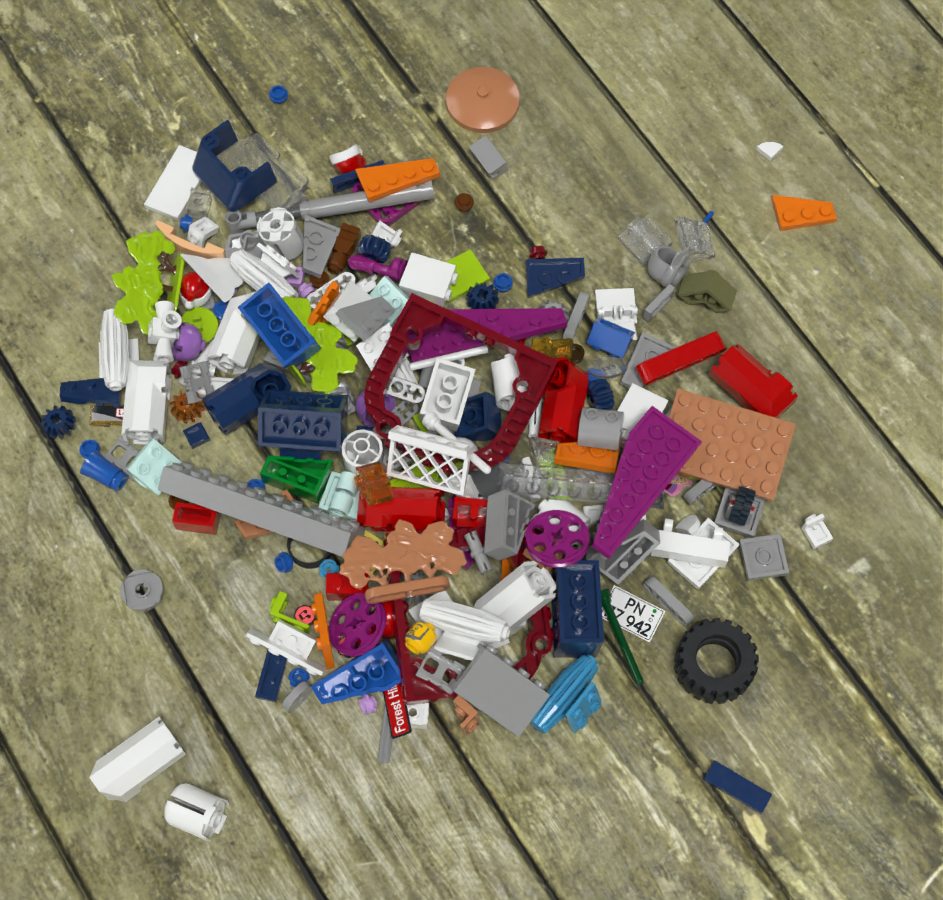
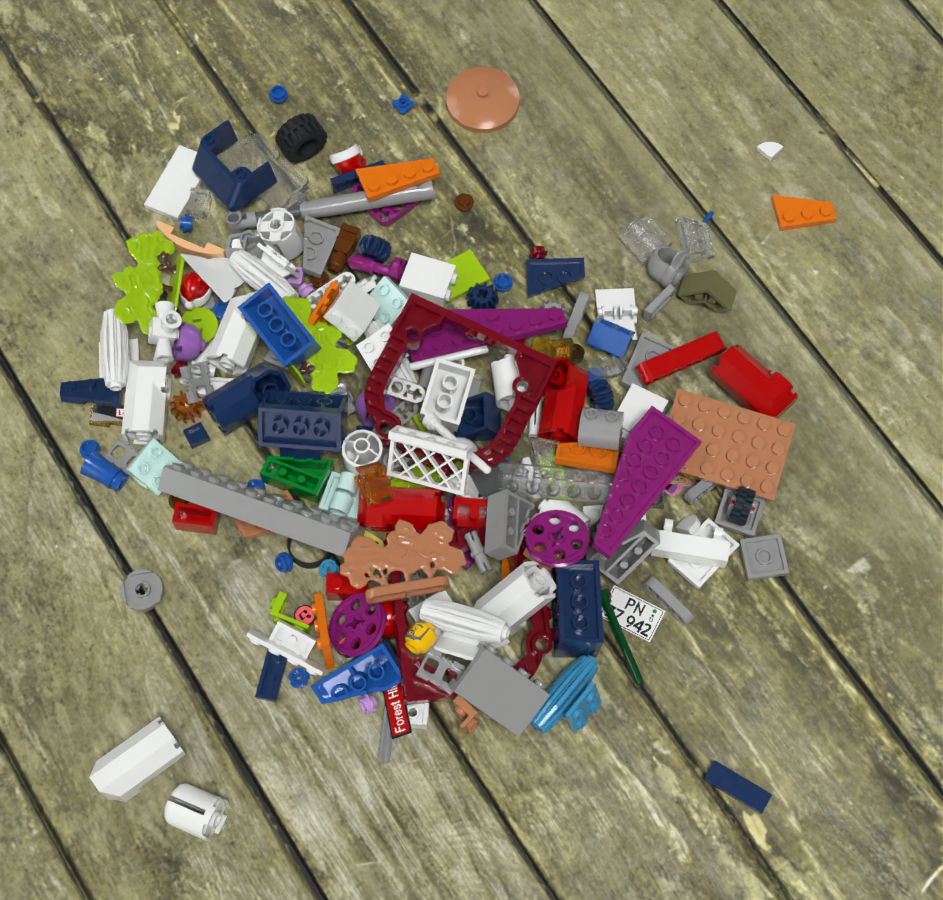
dark blue gear [40,405,76,440] -> none
white bracket [187,216,219,248] -> none
light grey piece [282,681,312,713] -> none
light grey wing [335,296,395,342] -> none
white bracket [370,221,402,247] -> none
light grey hinge [469,135,509,179] -> none
black tyre [674,618,759,704] -> none
white bracket [801,514,833,549] -> none
none -> black tyre [275,113,327,163]
none -> blue plate [392,94,414,114]

